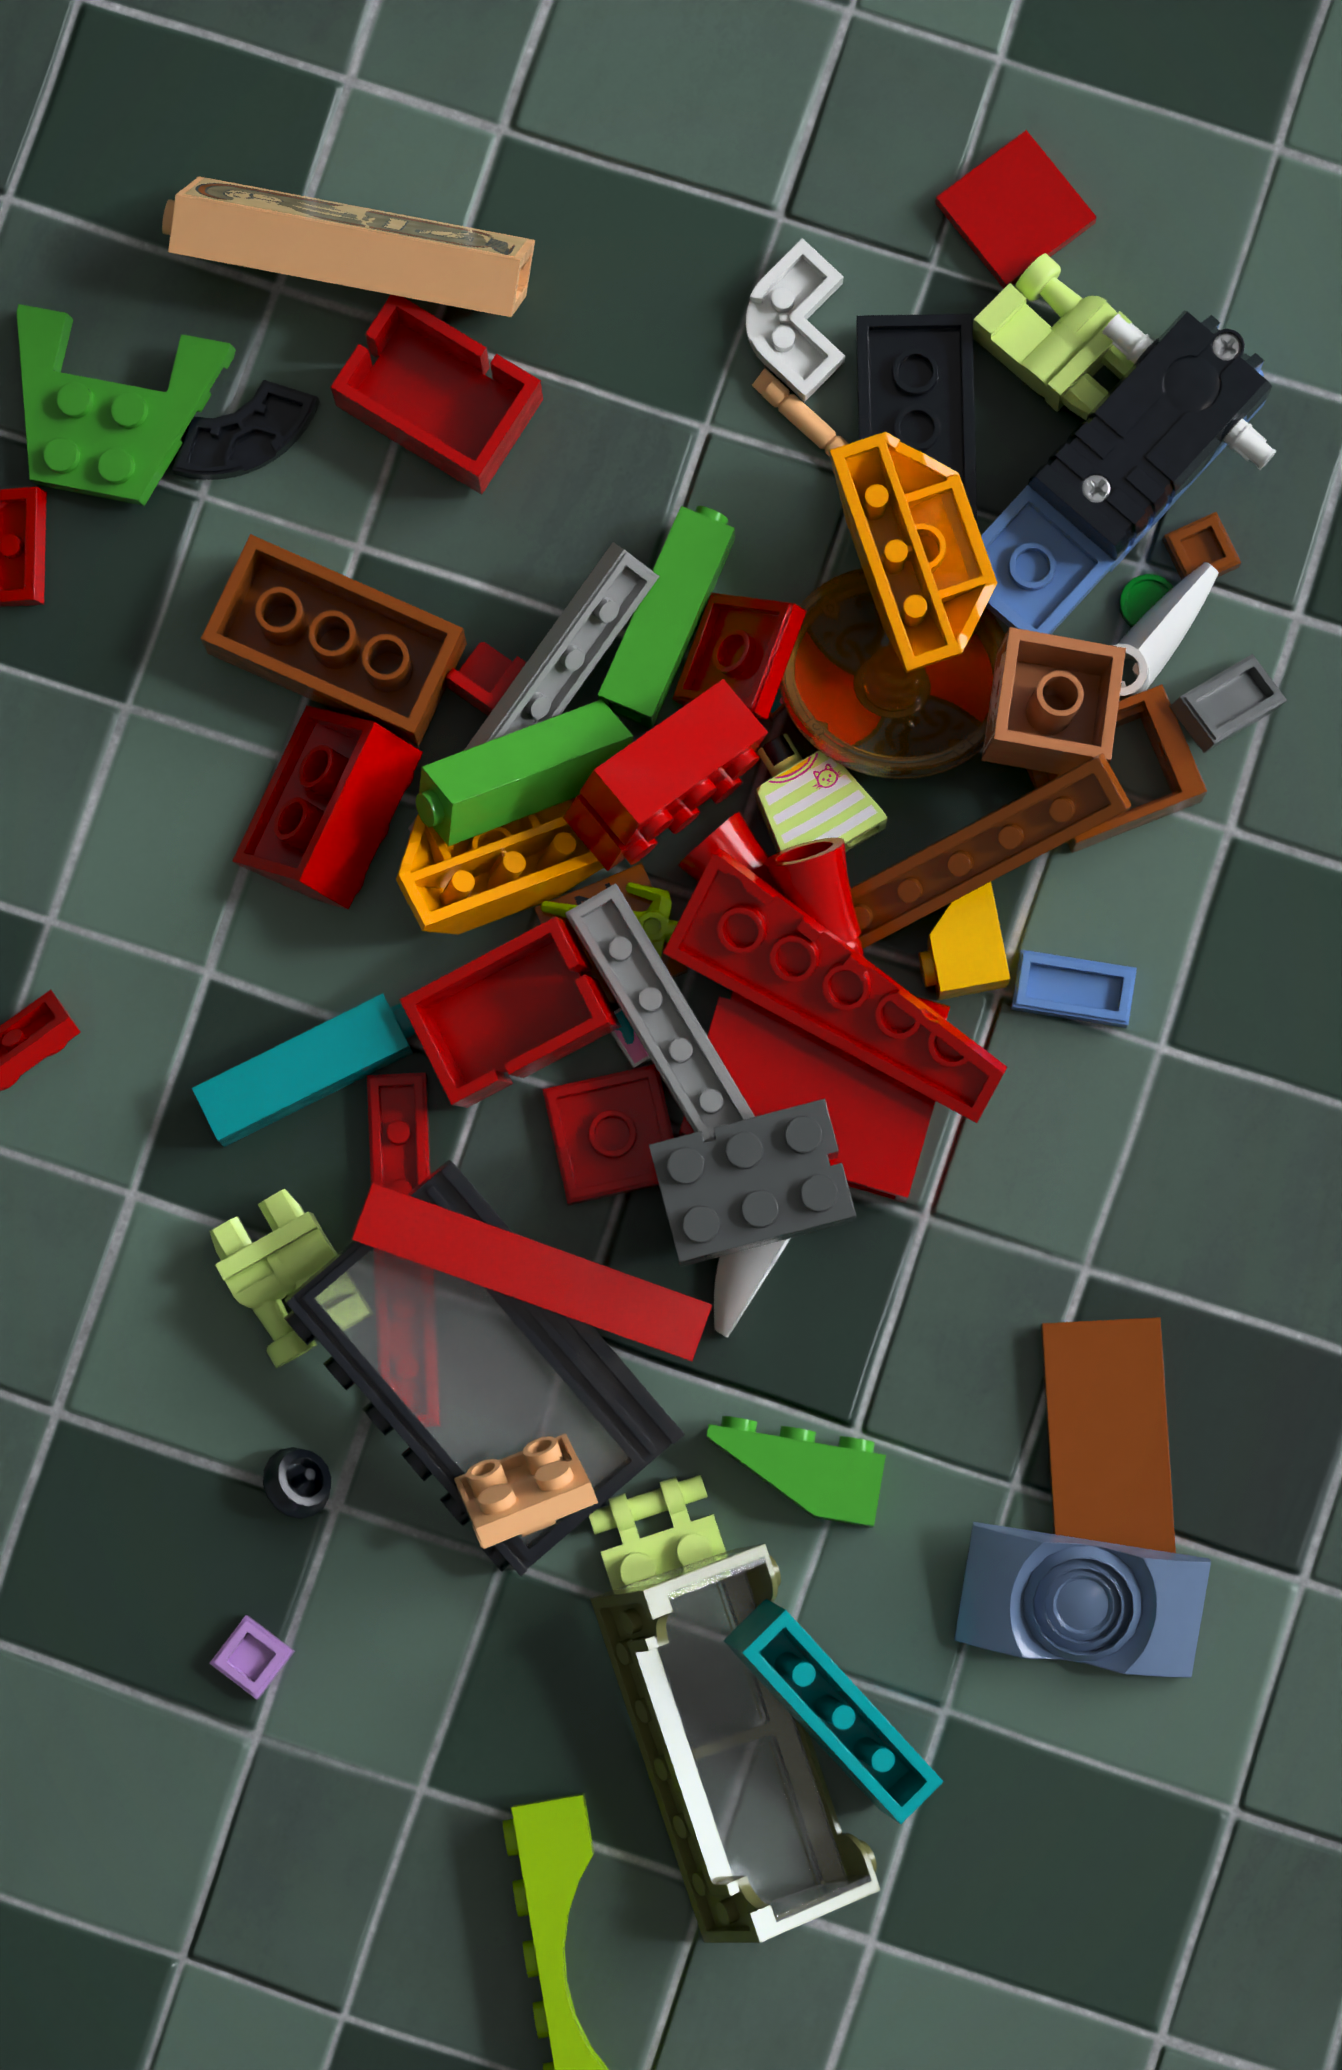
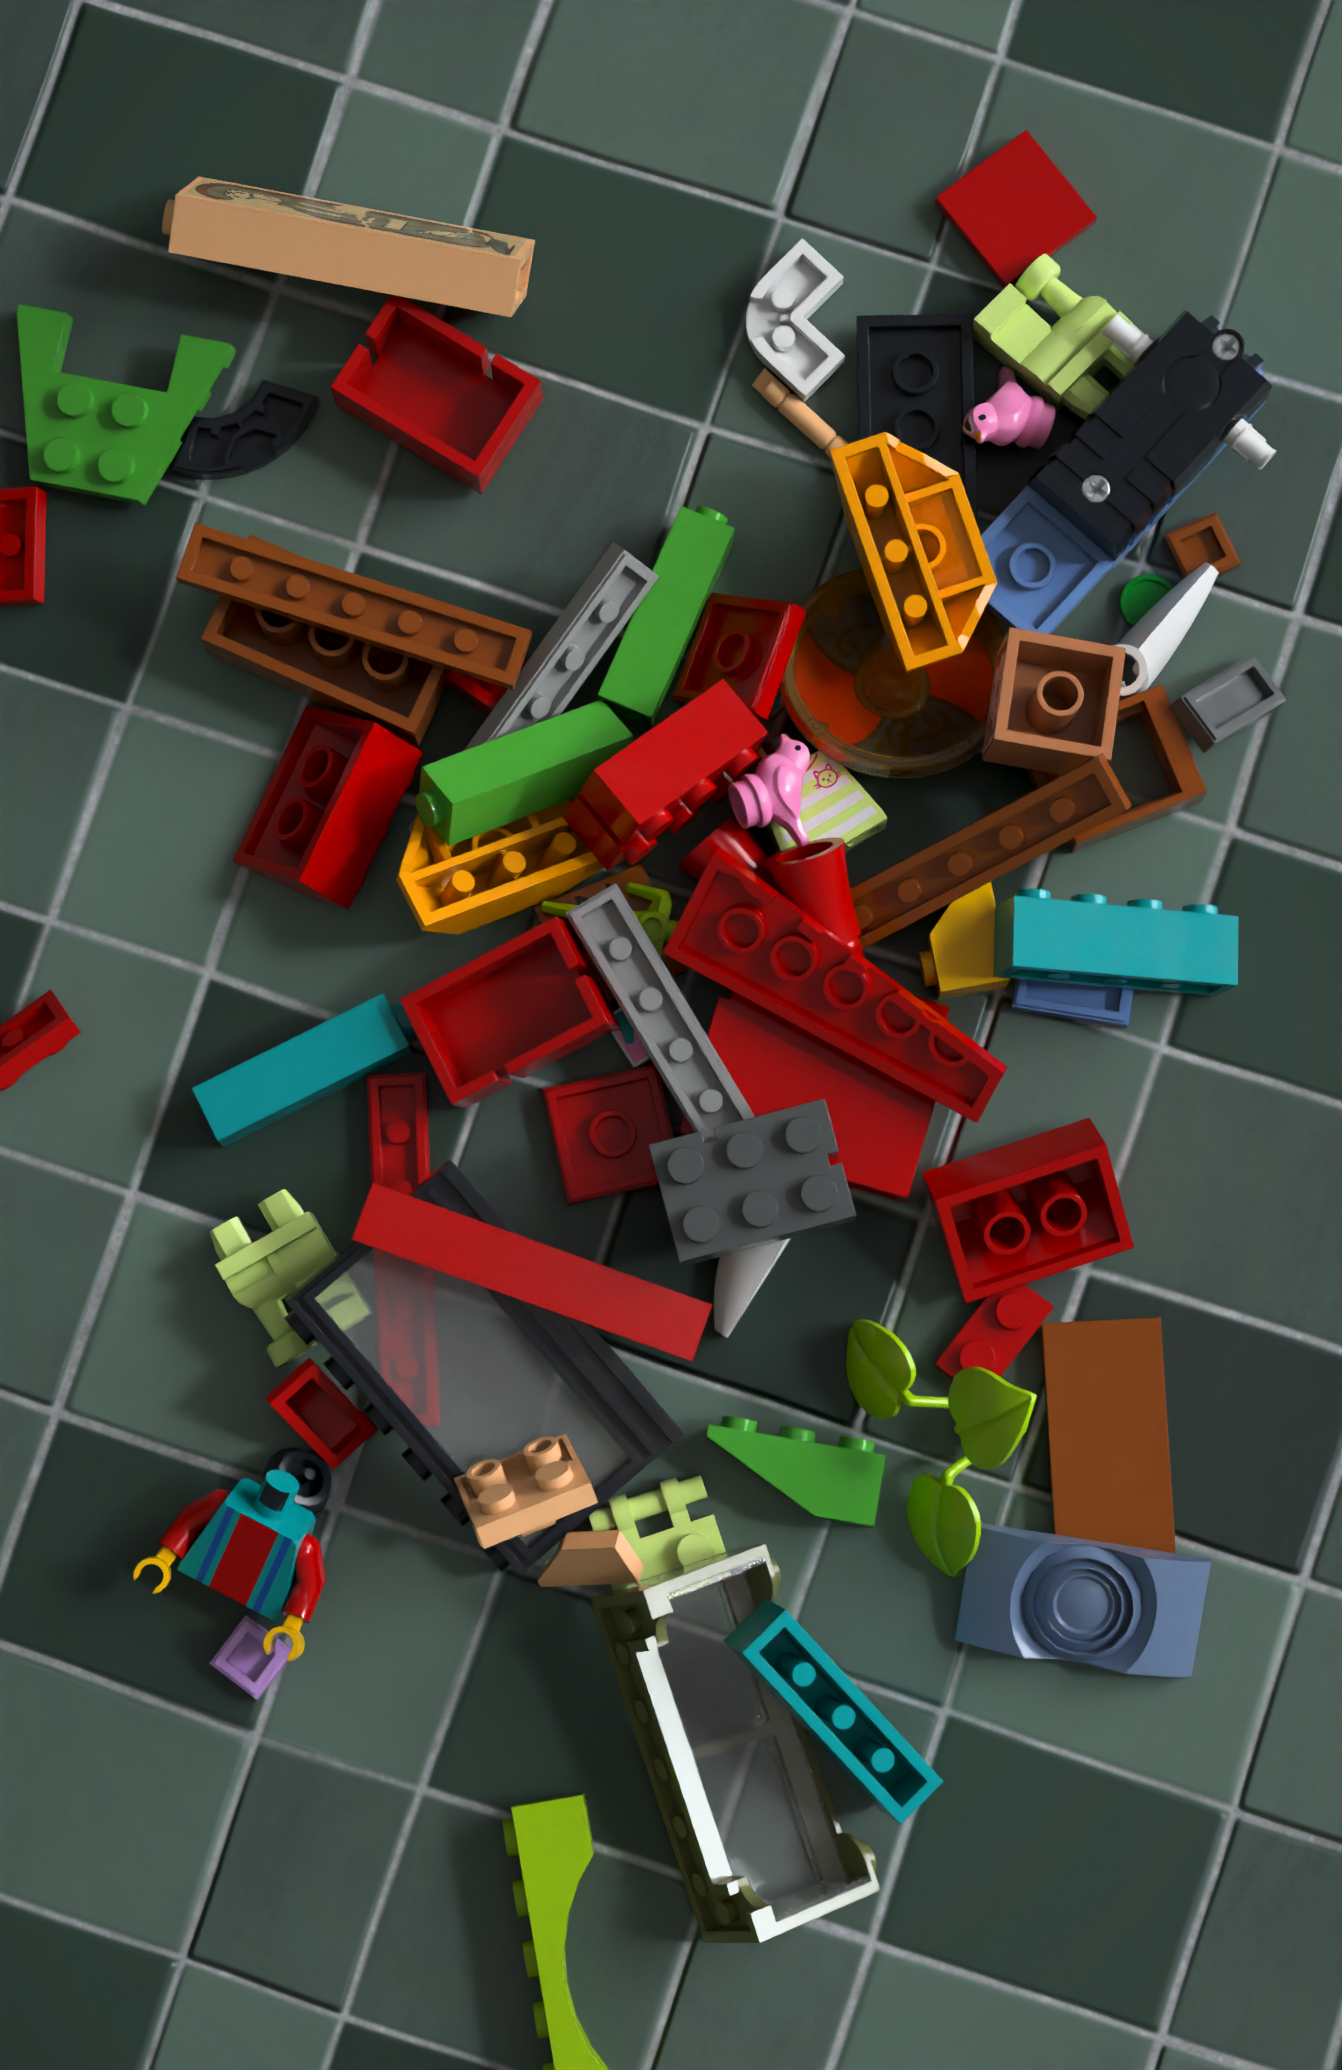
none -> torso [133,1470,327,1662]
none -> dark orange plate [176,523,532,691]
none -> red slope [265,1358,377,1470]
none -> light nougat tile [537,1530,644,1587]
none -> bright pink animal [728,734,811,847]
none -> lime plant [846,1319,1037,1578]
none -> red slope [922,1117,1134,1303]
none -> red plate [934,1284,1054,1380]
none -> bright pink animal [962,367,1056,450]
none -> teal brick [994,889,1238,996]

